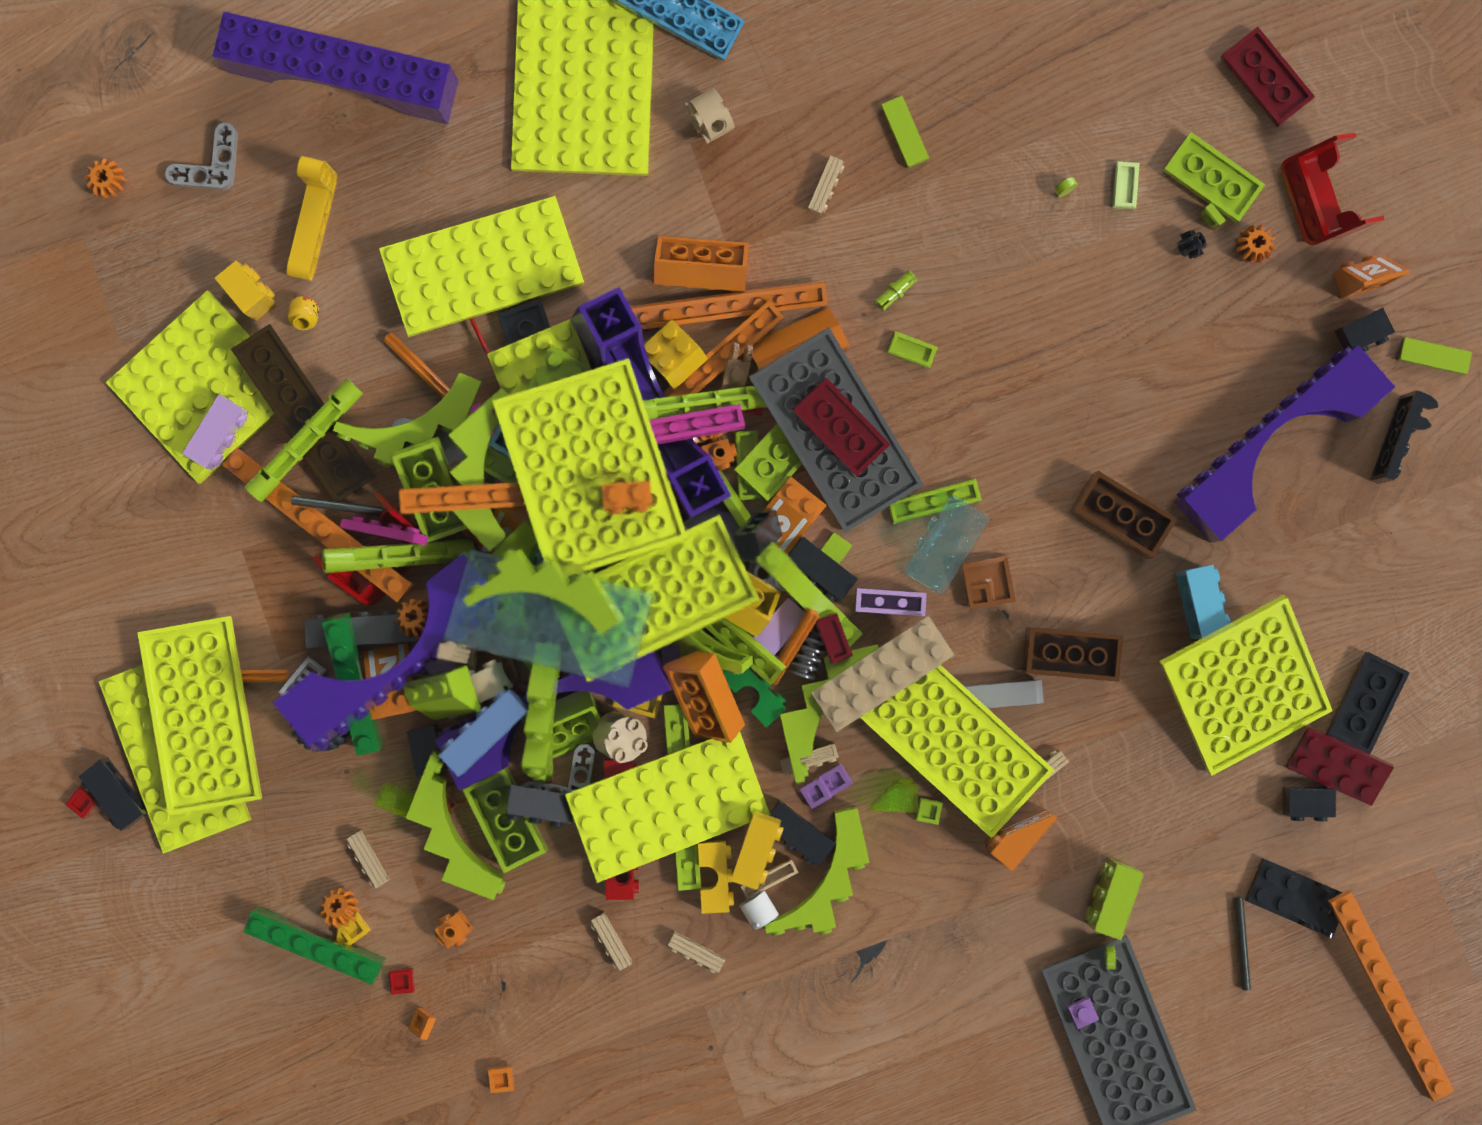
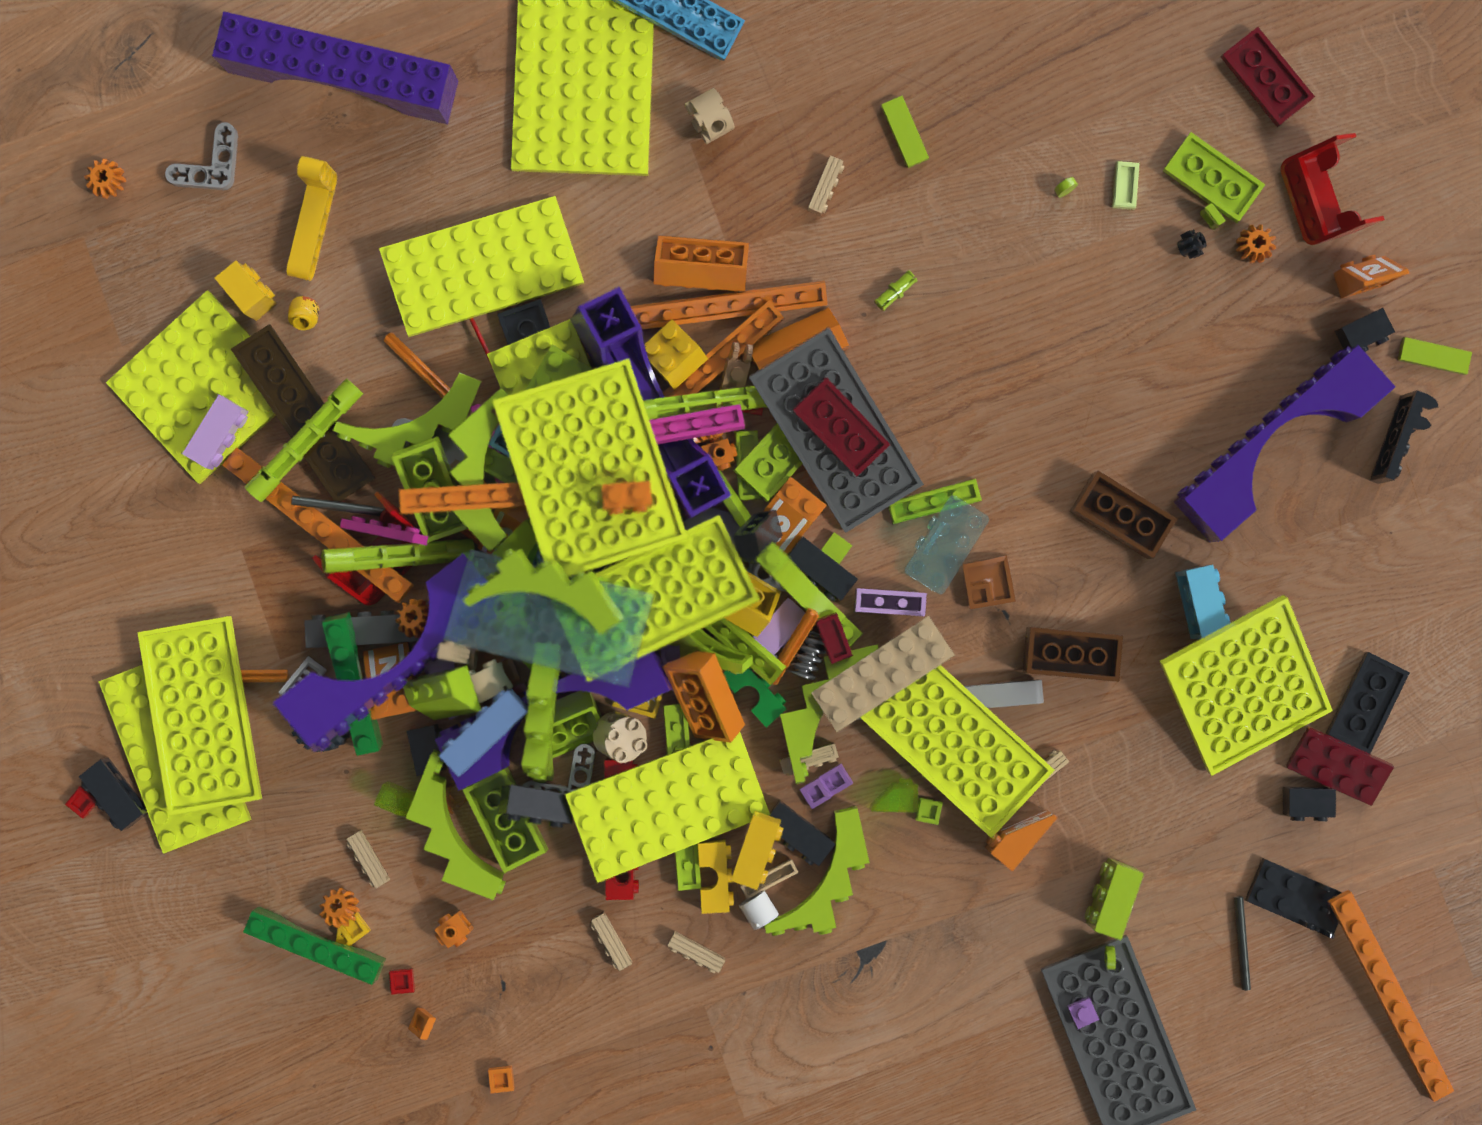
lime tile [887,331,938,369] -> none

